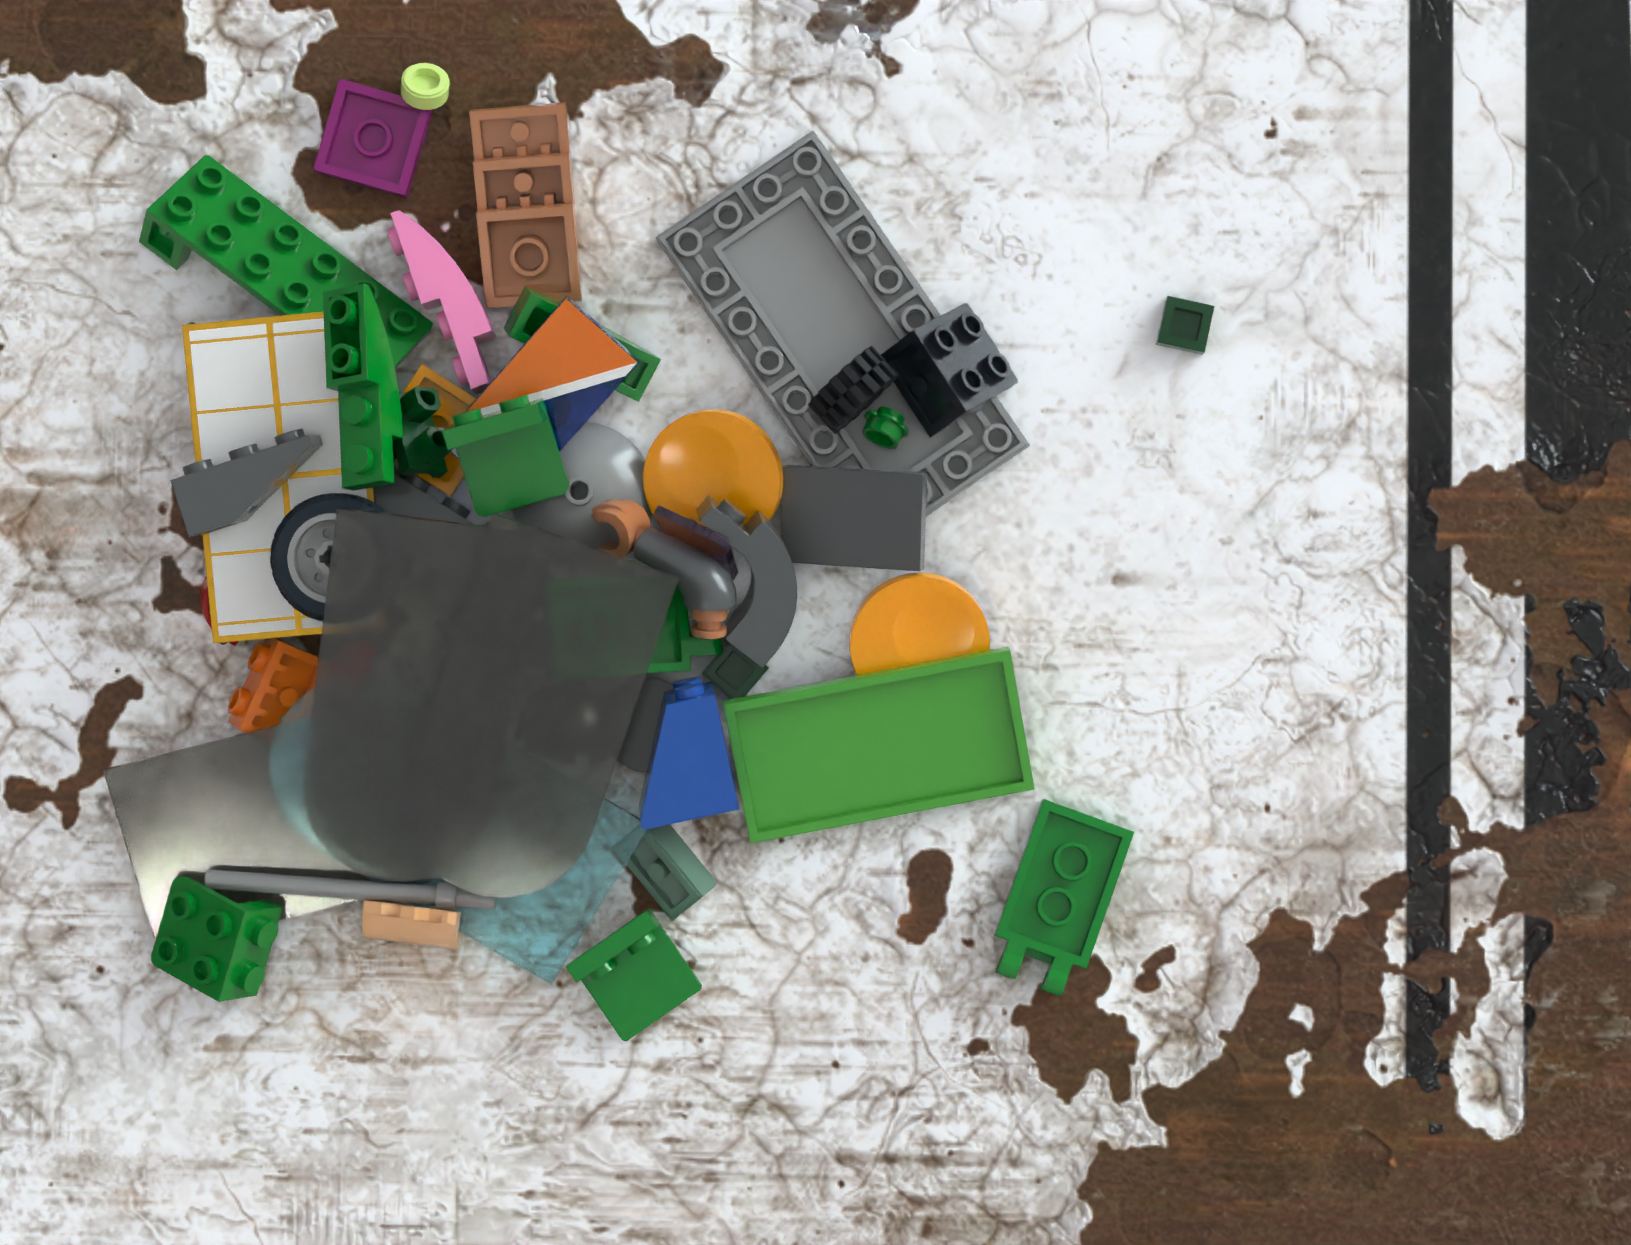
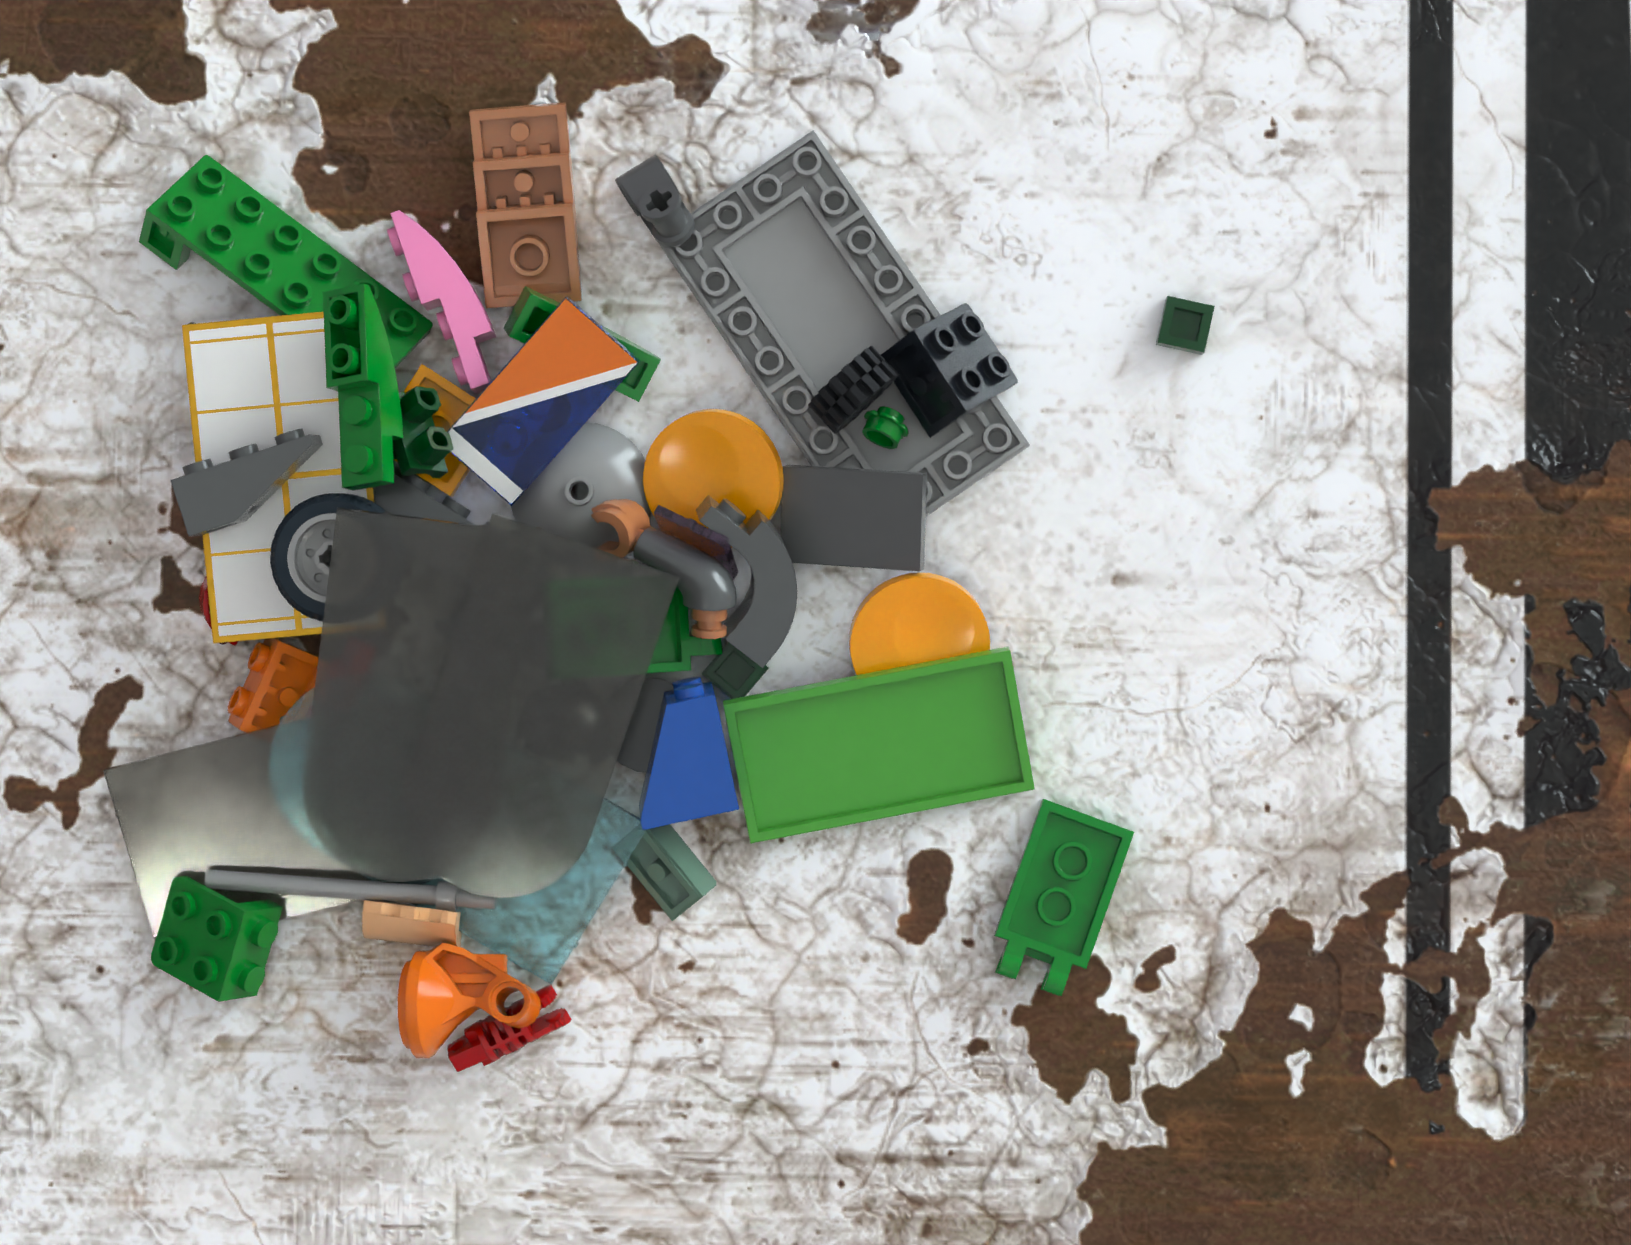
magenta tile [313,78,433,199] -> none
yellowish green tile [401,63,450,110] -> none
green bracket [442,394,569,517] -> none
green bracket [565,908,702,1041] -> none
none -> orange piece [398,943,541,1058]
none -> red hinge [447,984,572,1072]
none -> dark grey piece [615,154,695,247]

